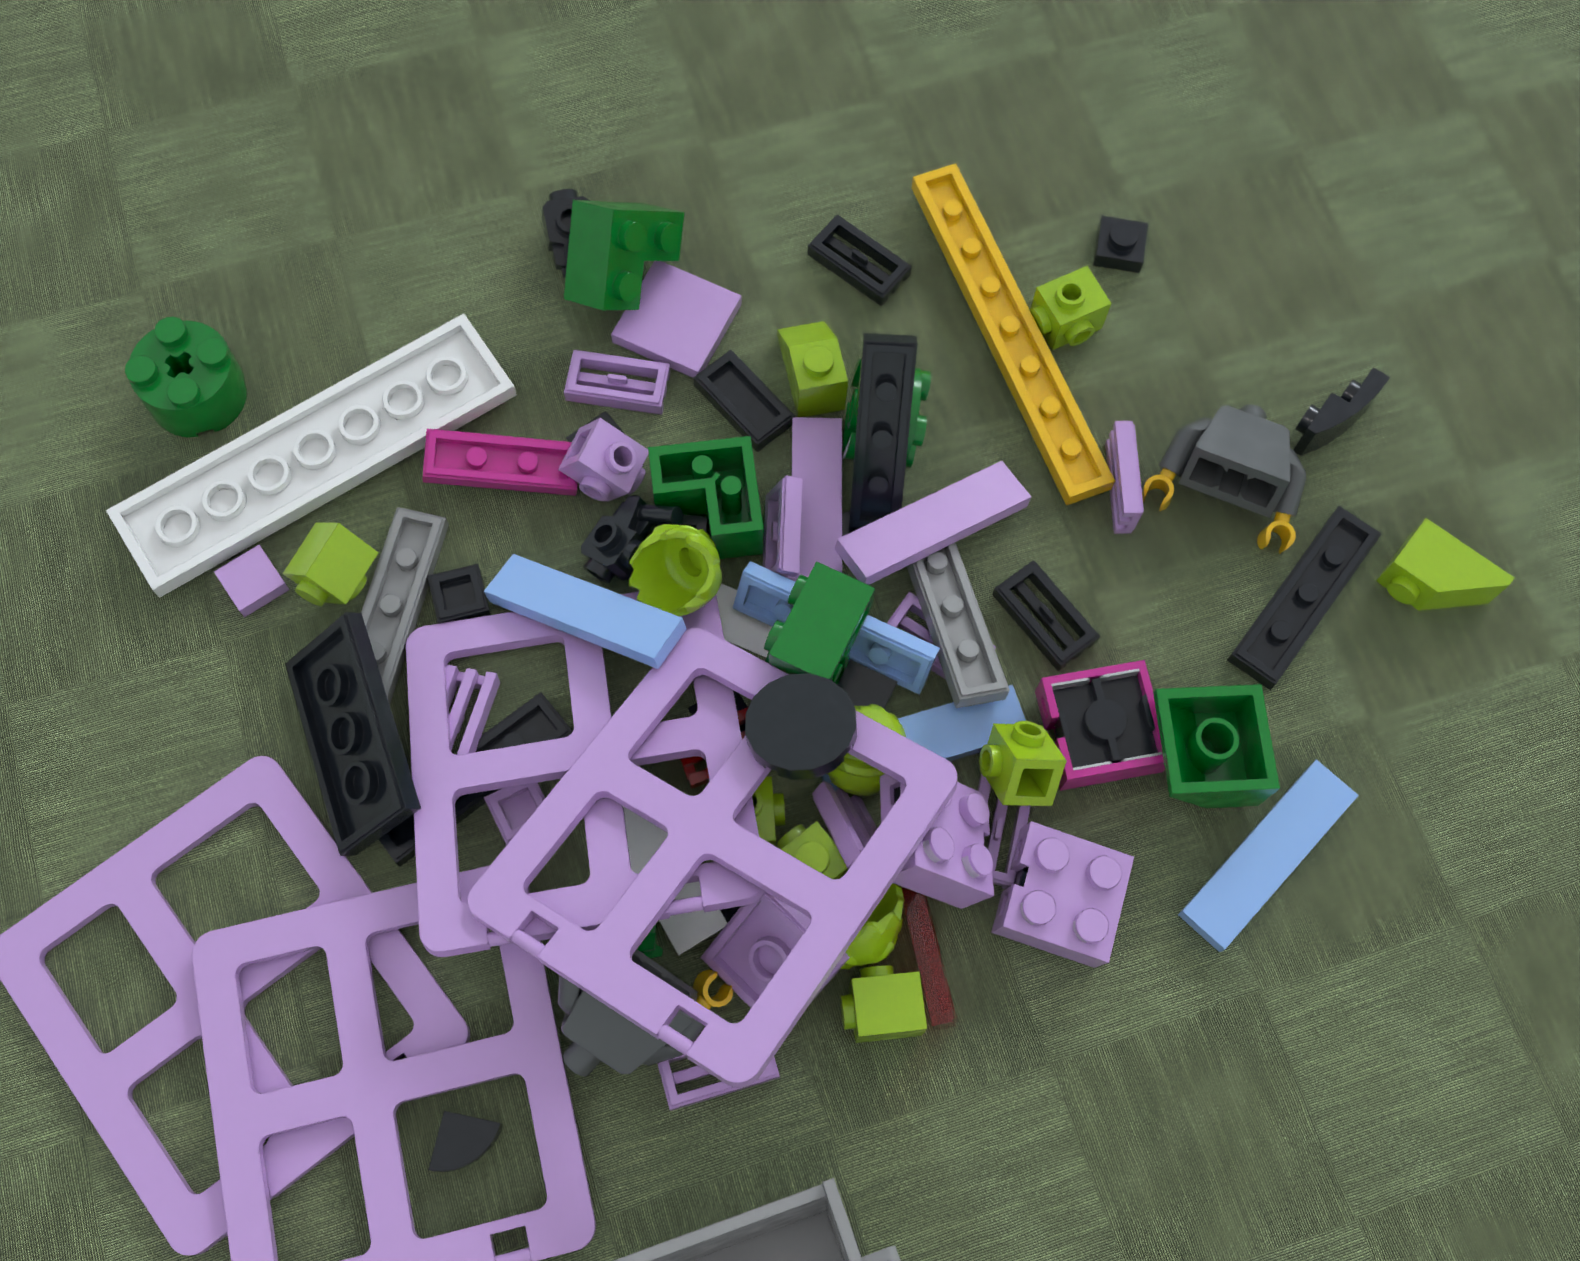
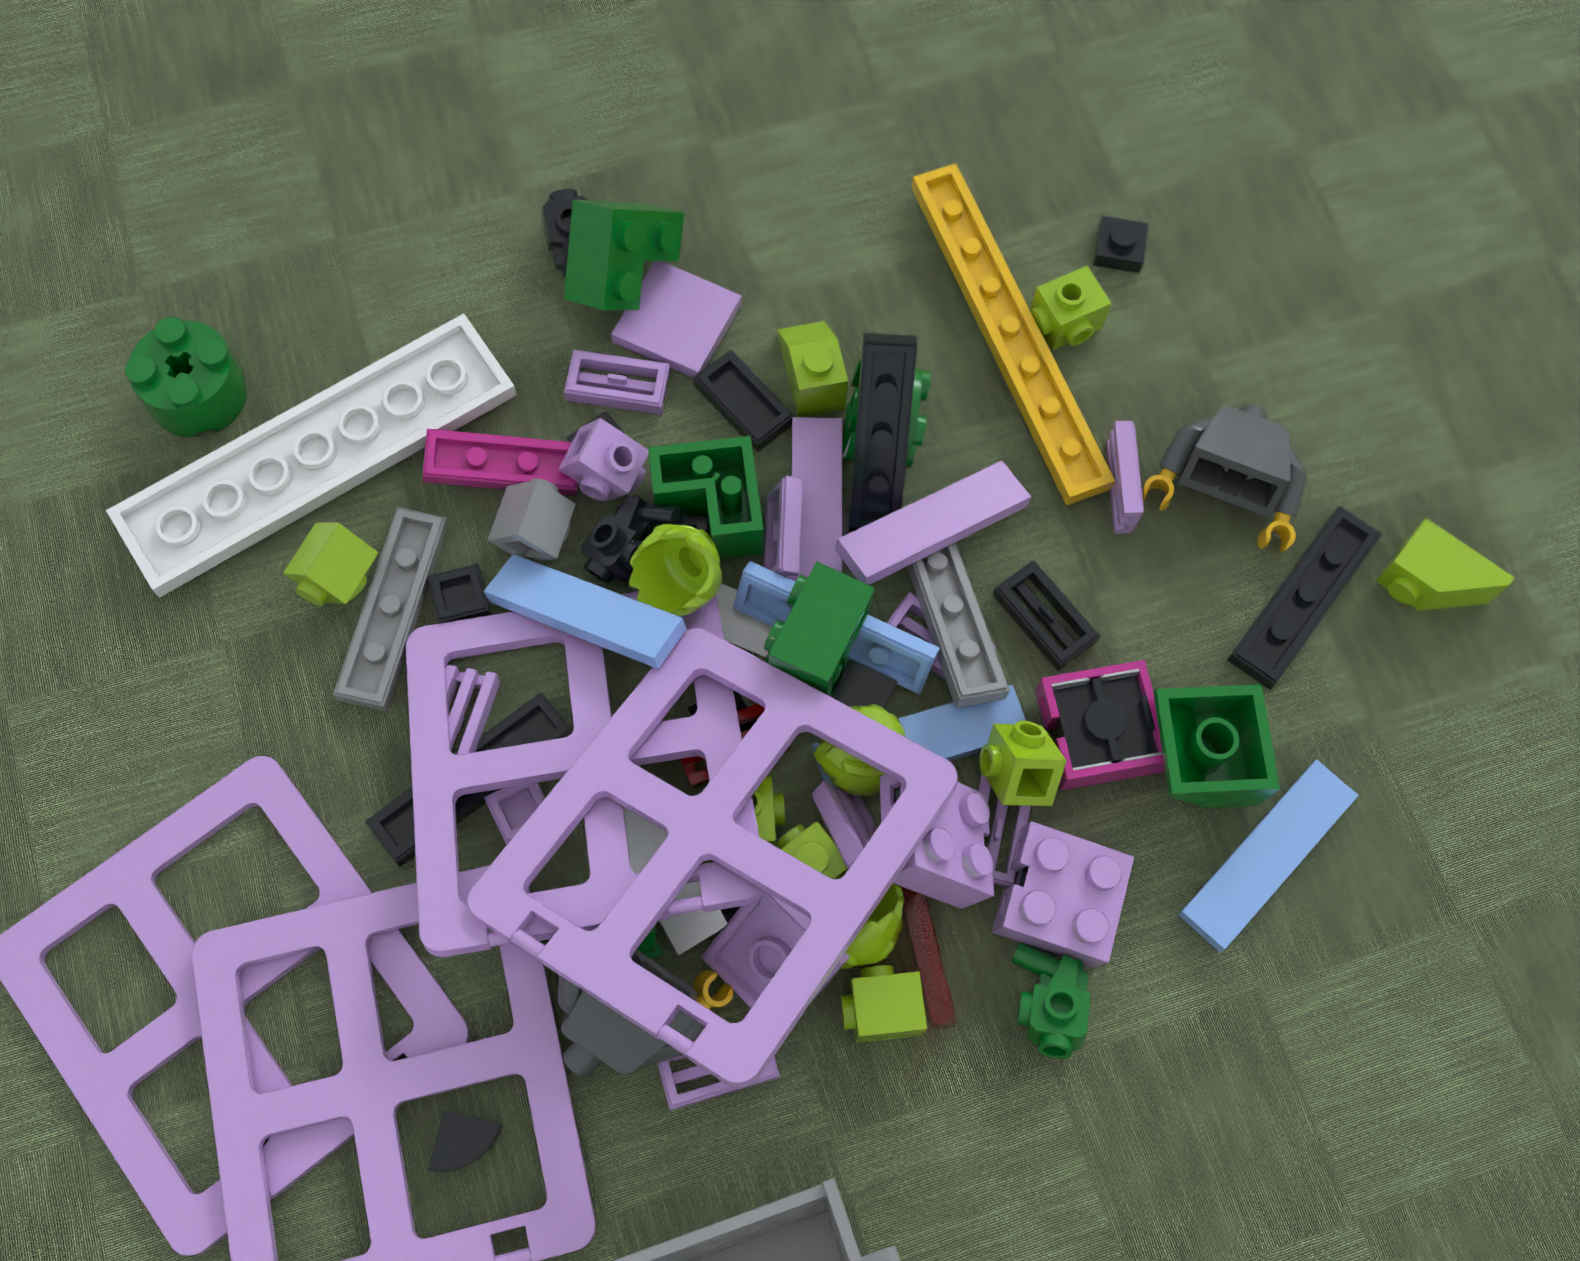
lavender tile [214,545,290,618] -> none
black tile [285,612,421,856] -> none
black tile [745,673,857,780] -> none
black tile [807,214,912,307] -> none
black slope [1293,367,1390,456] -> none
none -> light grey brick [487,479,576,562]
none -> green piece [1012,942,1091,1059]

